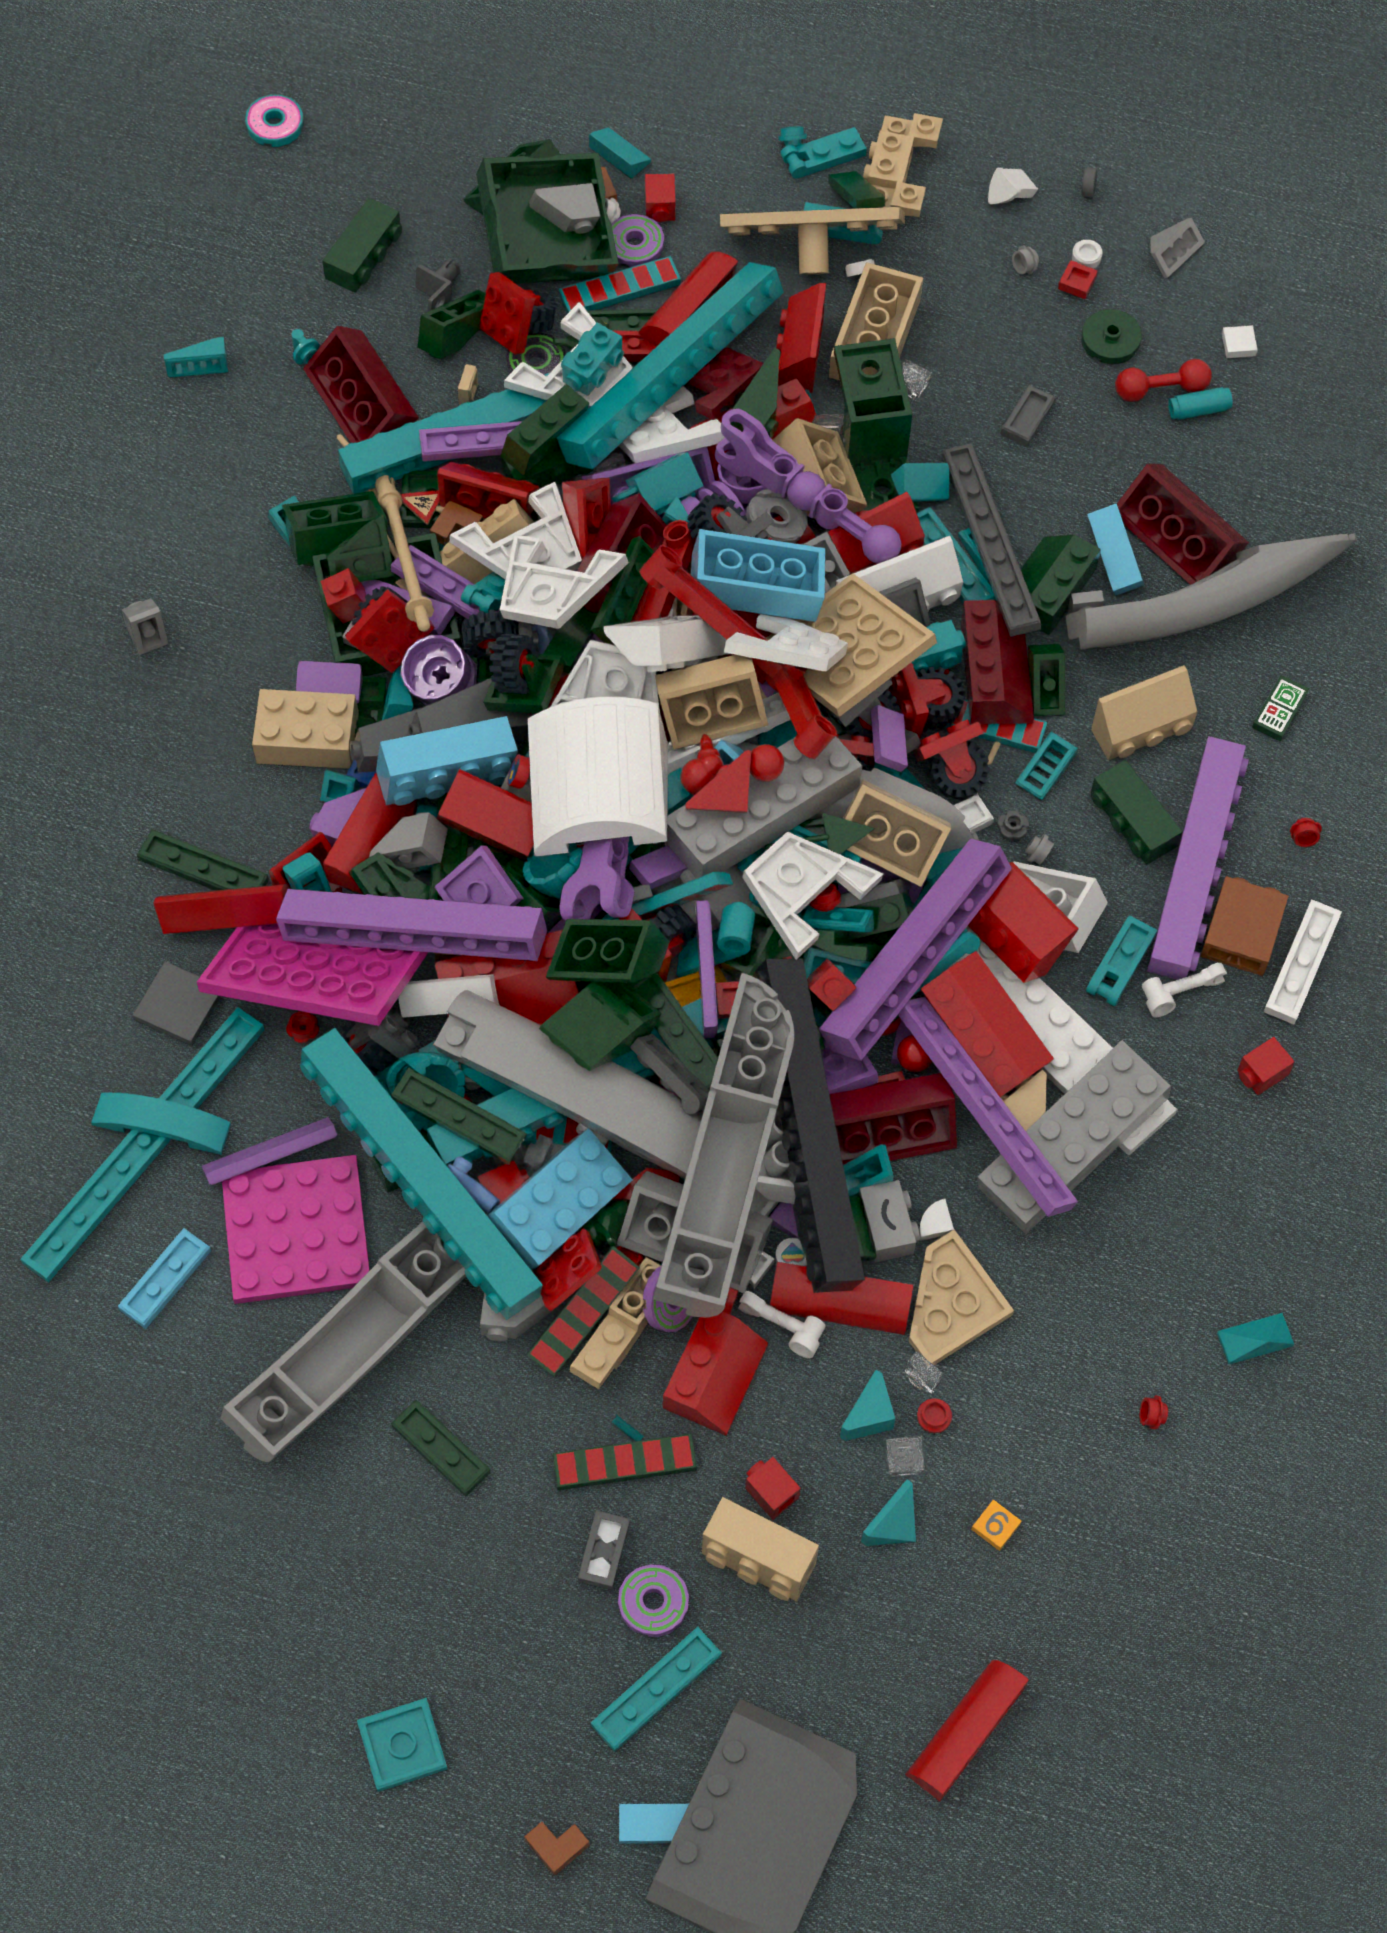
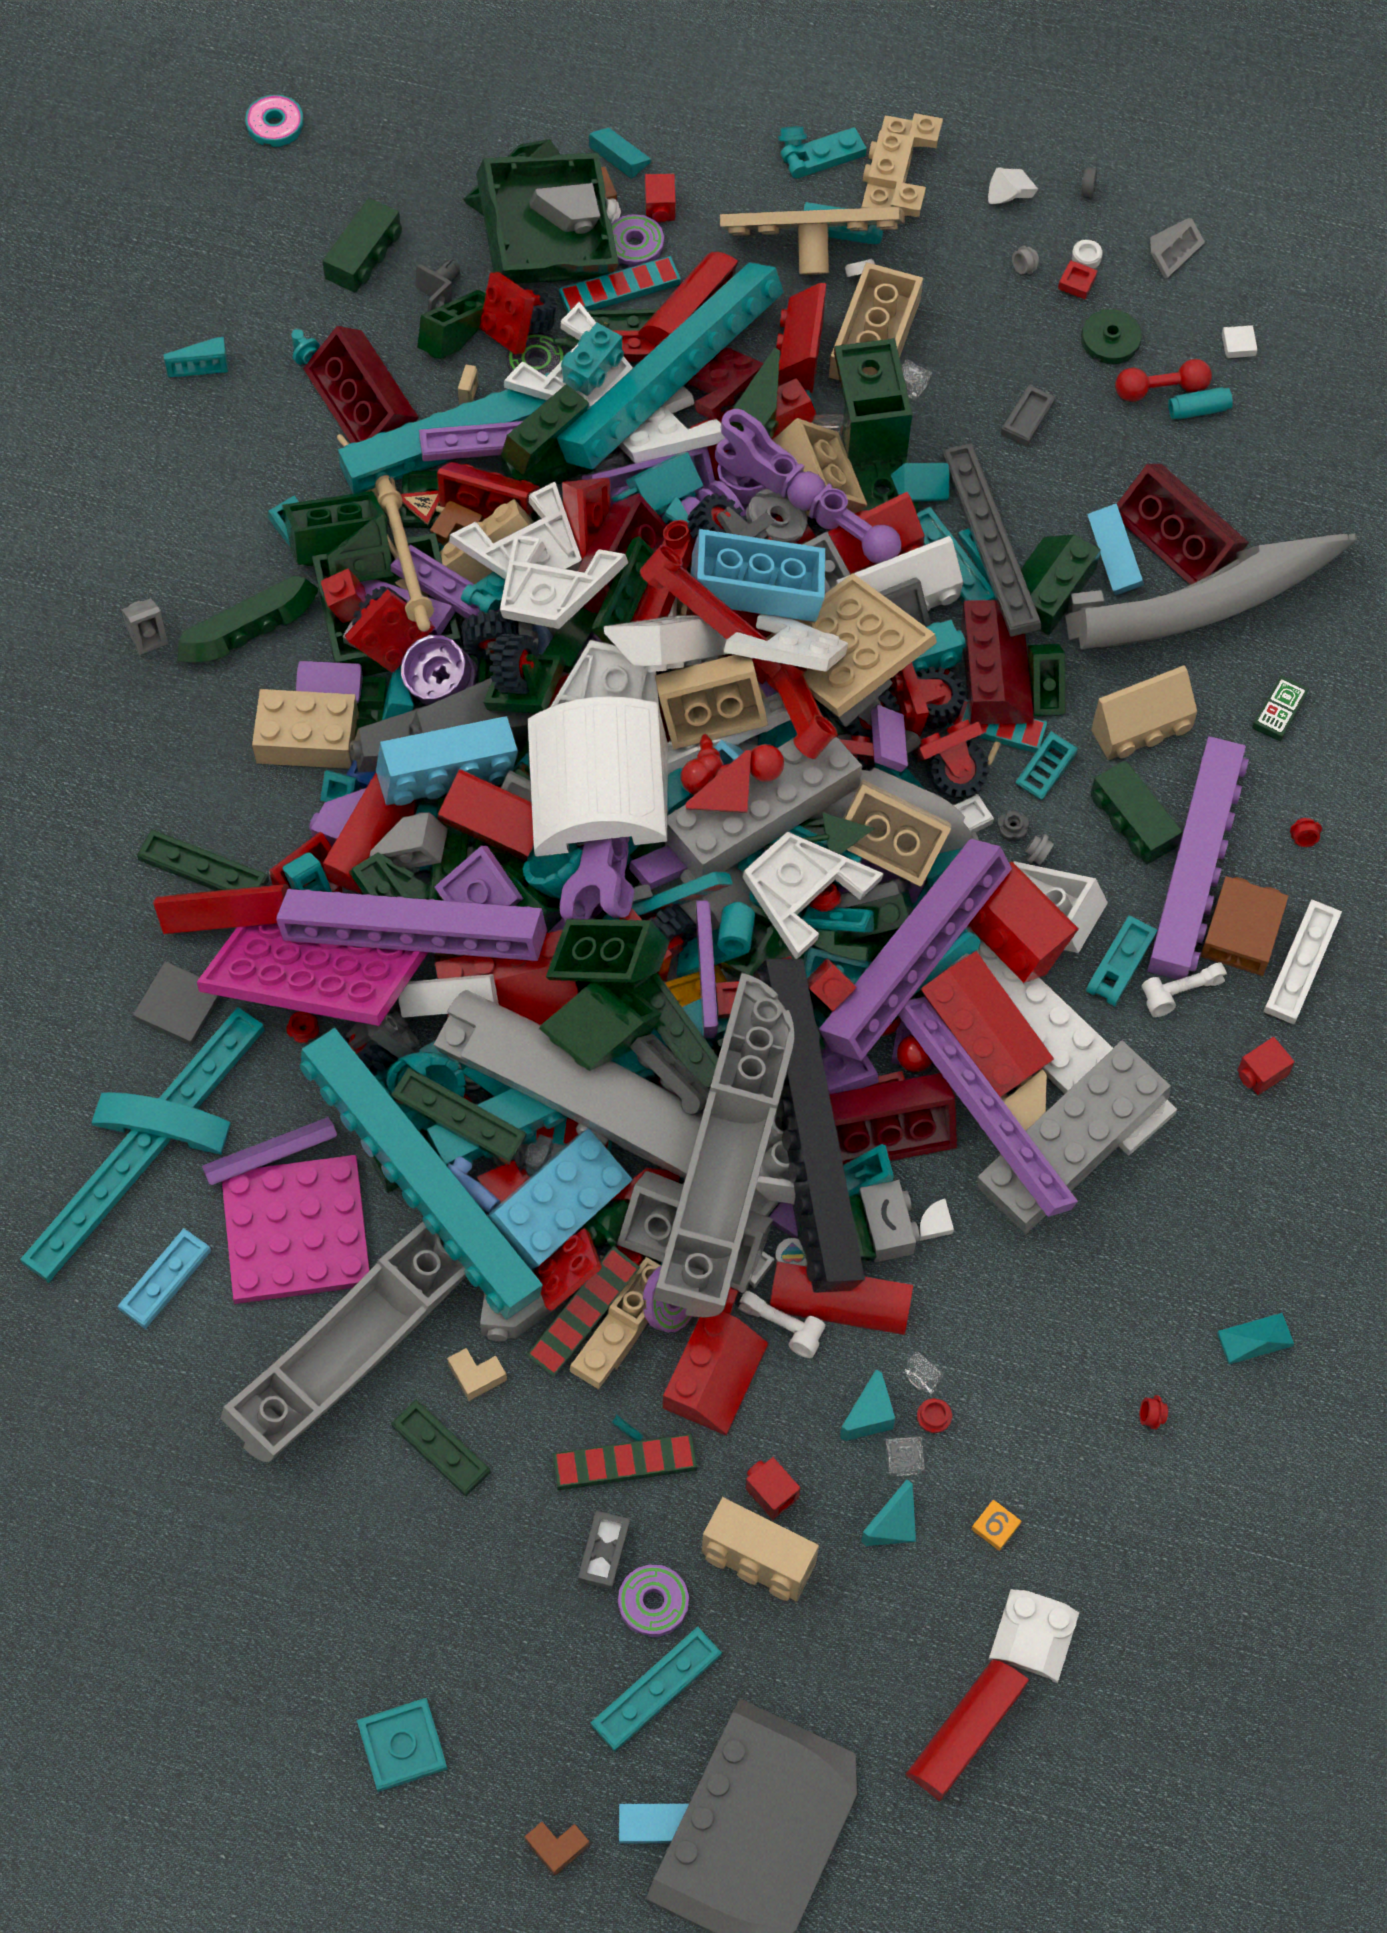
red tile [508,754,530,789] -> none
dark green tile [828,171,885,209] -> none
tan plate [909,1229,1014,1369] -> none
none -> dark green brick [177,576,318,662]
none -> tan piece [447,1348,507,1401]
none -> white slope [989,1589,1079,1683]

